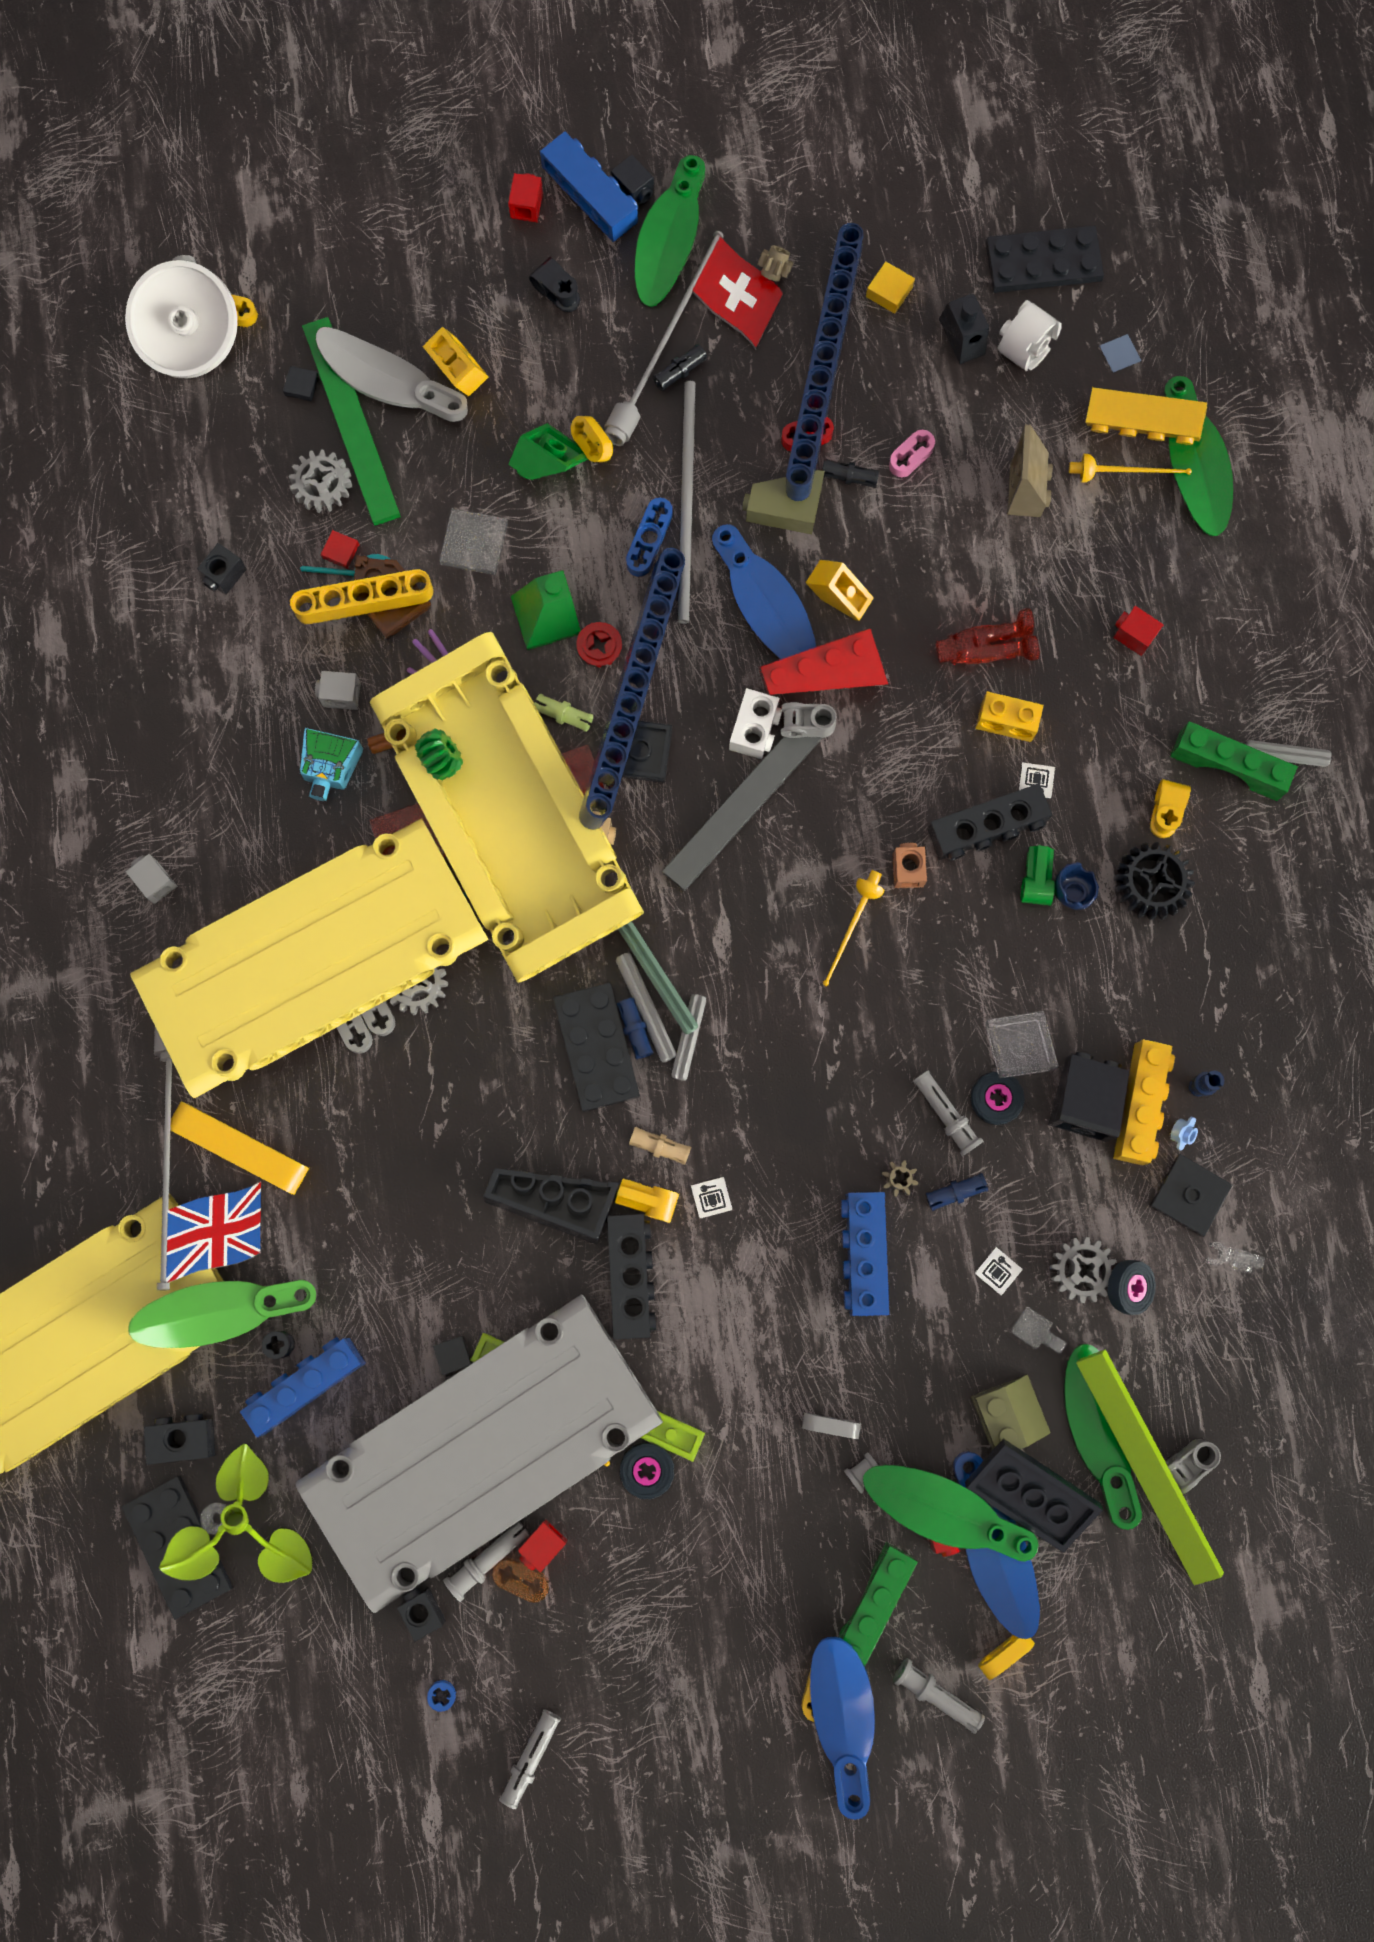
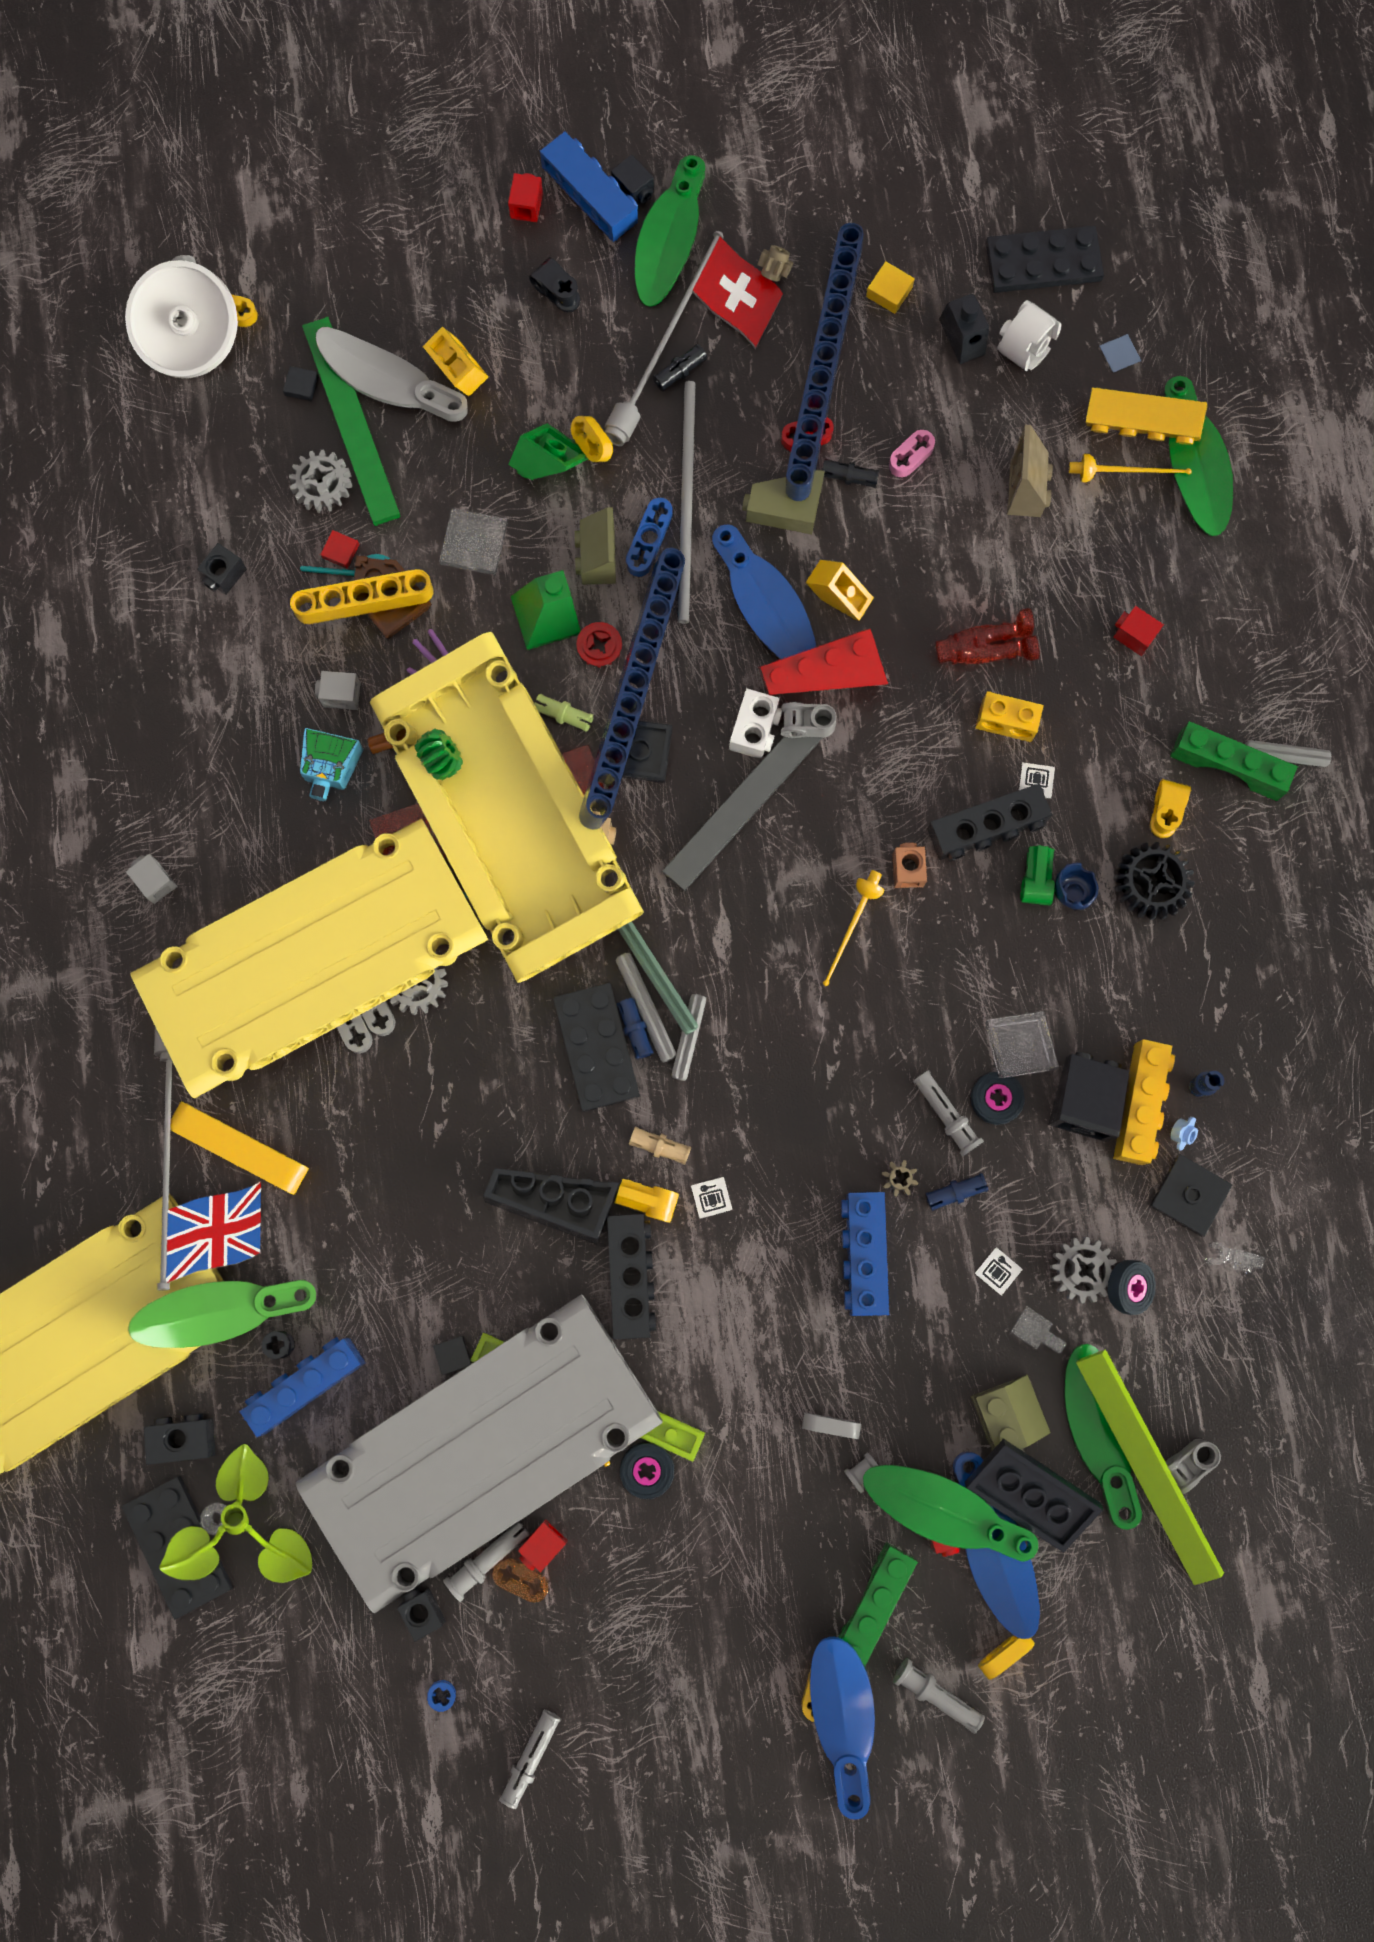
none -> olive slope [575,507,616,585]

